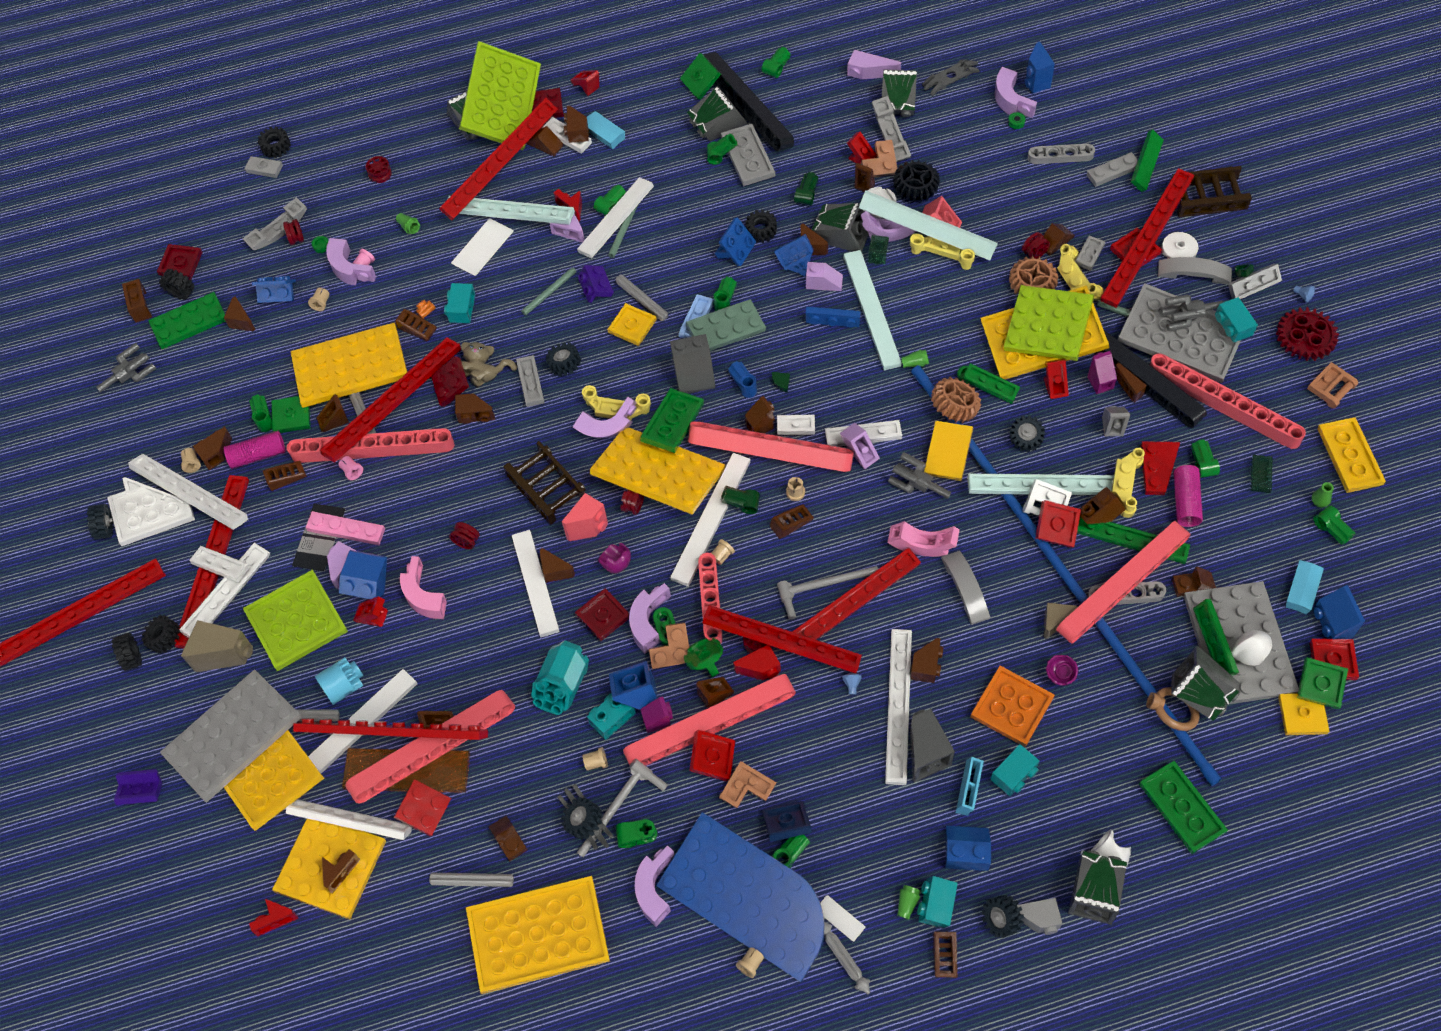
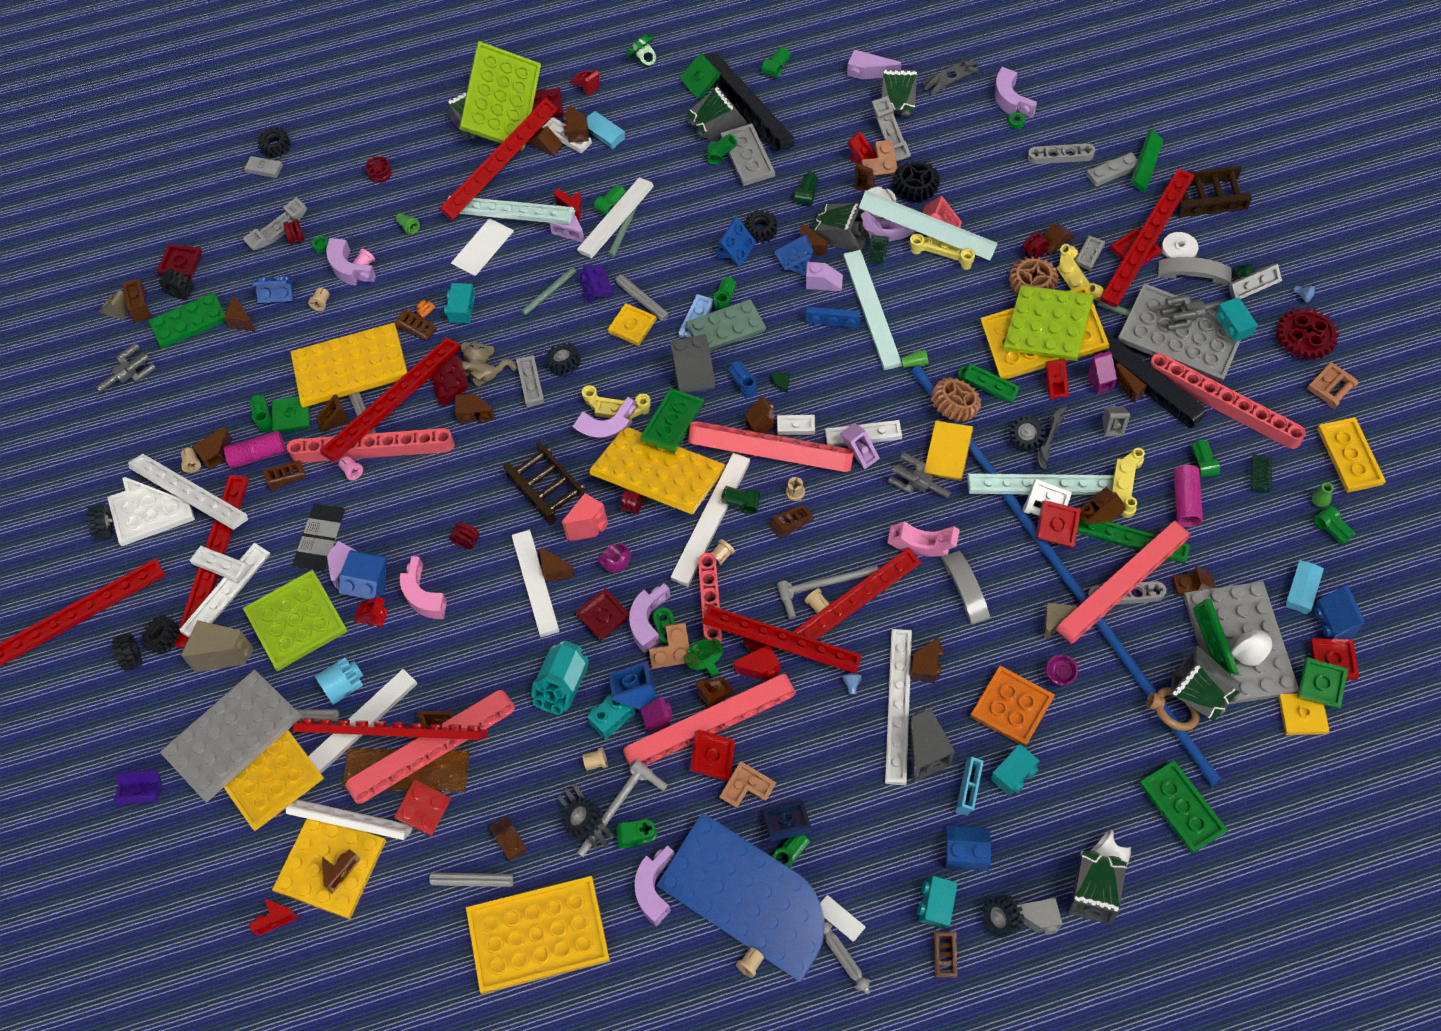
bright pink plate [306,511,385,545] -> none
bright green cone [897,885,921,920] -> none
blue slope [1025,41,1055,94] -> none
red wing [1141,441,1180,495] -> none
none -> dark tan slope [99,290,128,320]
none -> green tile [625,33,656,67]
none -> tan bush [804,588,830,613]
none -> dark grey piece [1038,407,1067,471]

